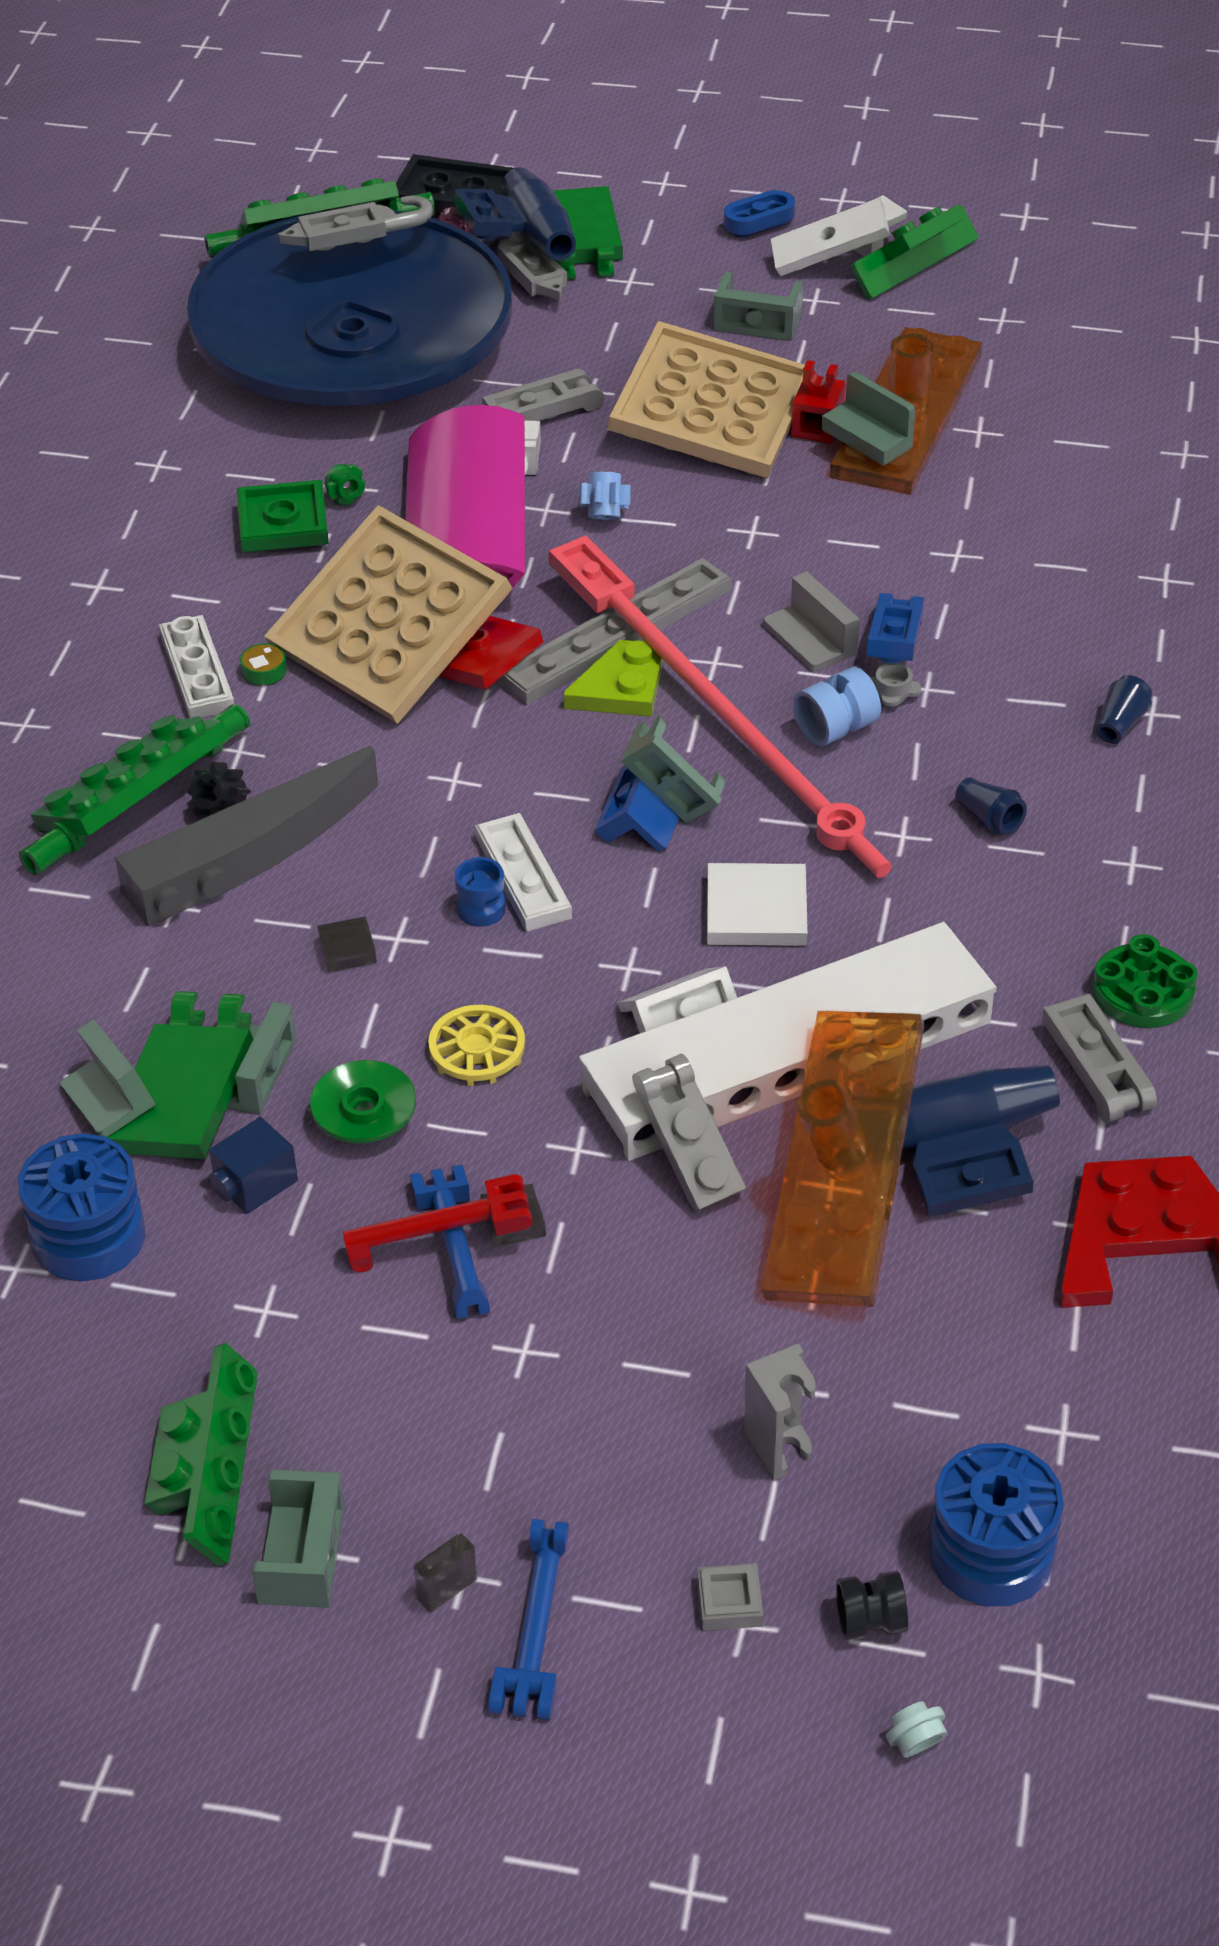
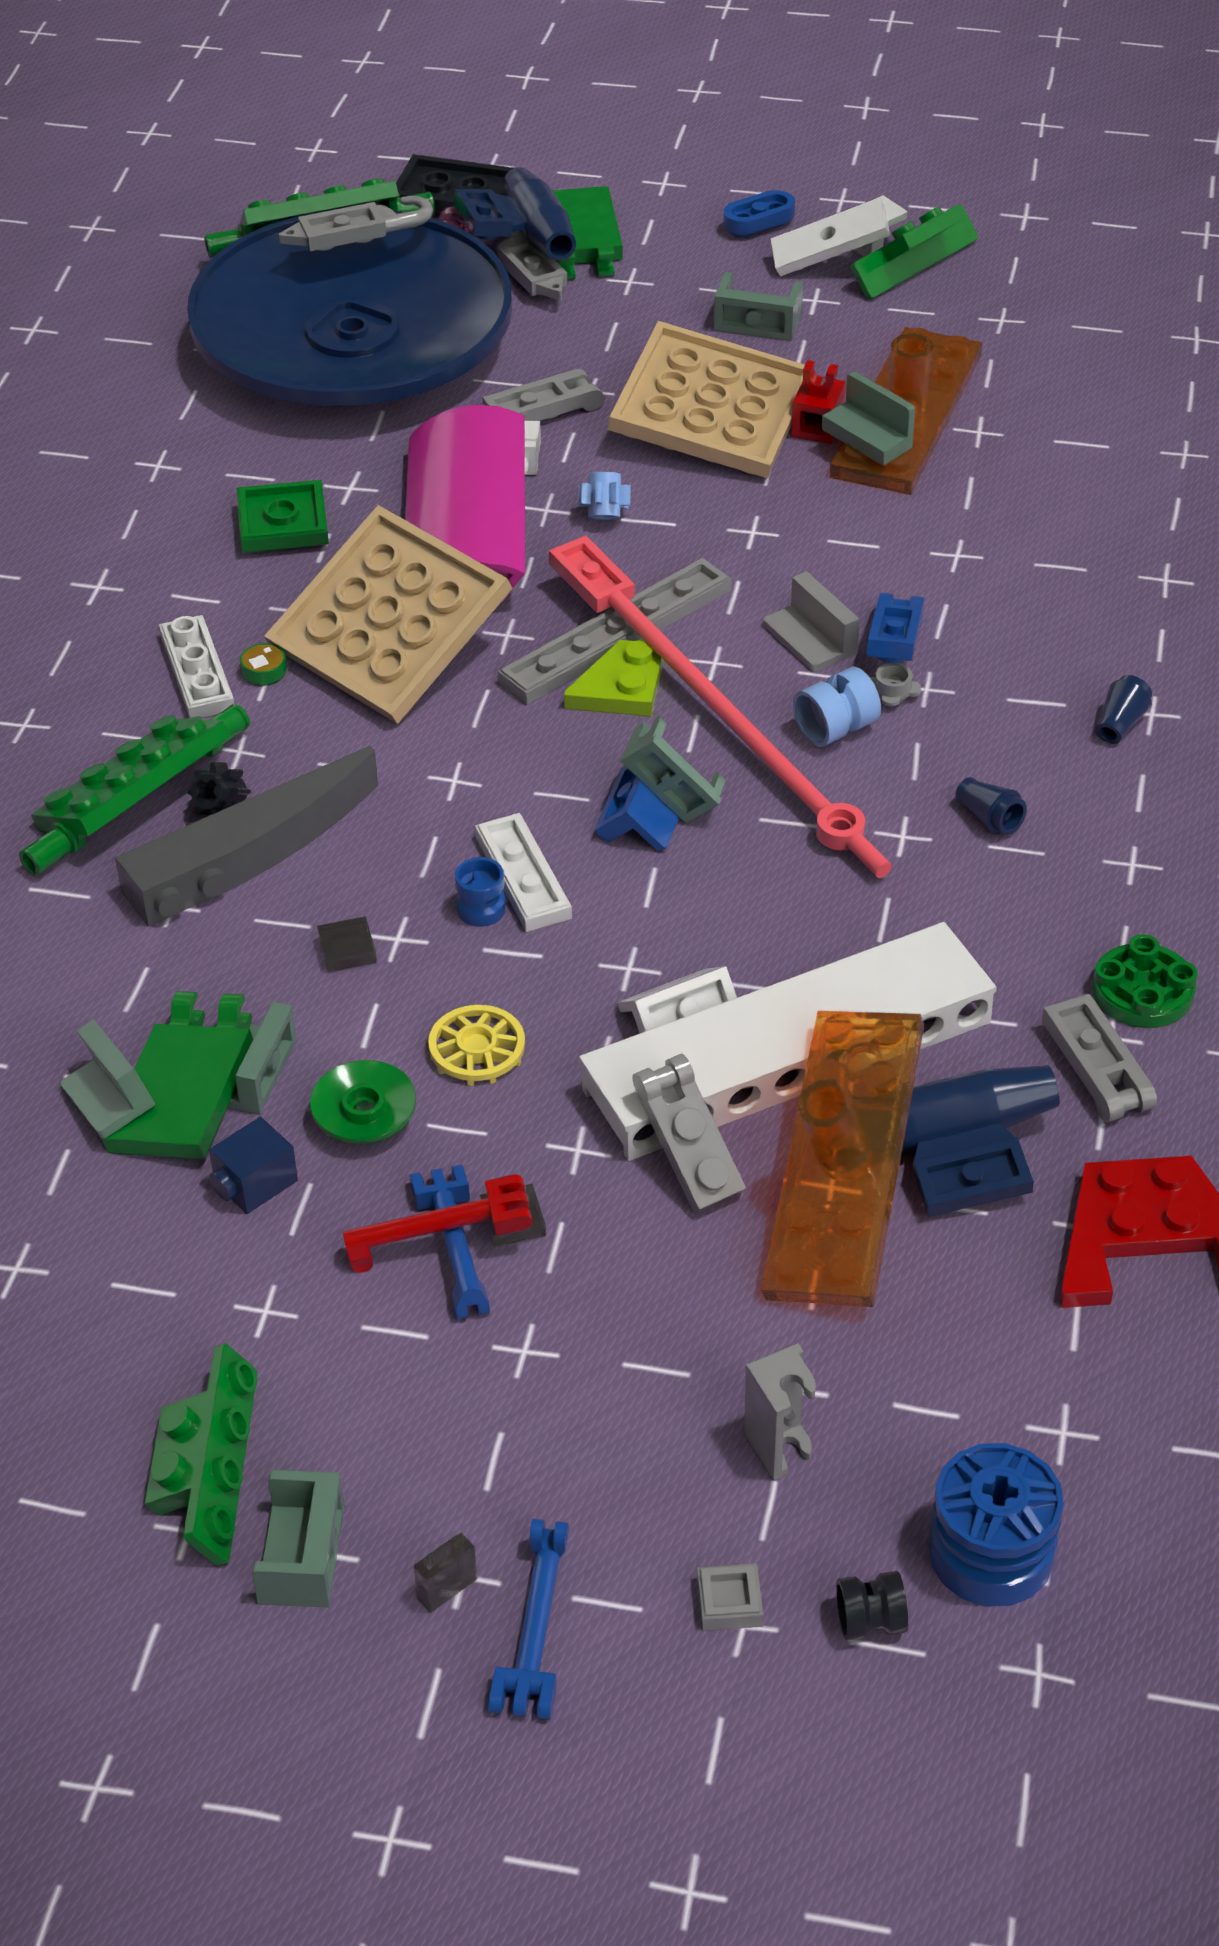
blue wheel [18,1133,146,1282] -> none
green plate [324,464,366,505] -> none
red plate [438,616,543,690] -> none
white tile [707,863,808,946] -> none
light aqua plate [886,1701,948,1757] -> none

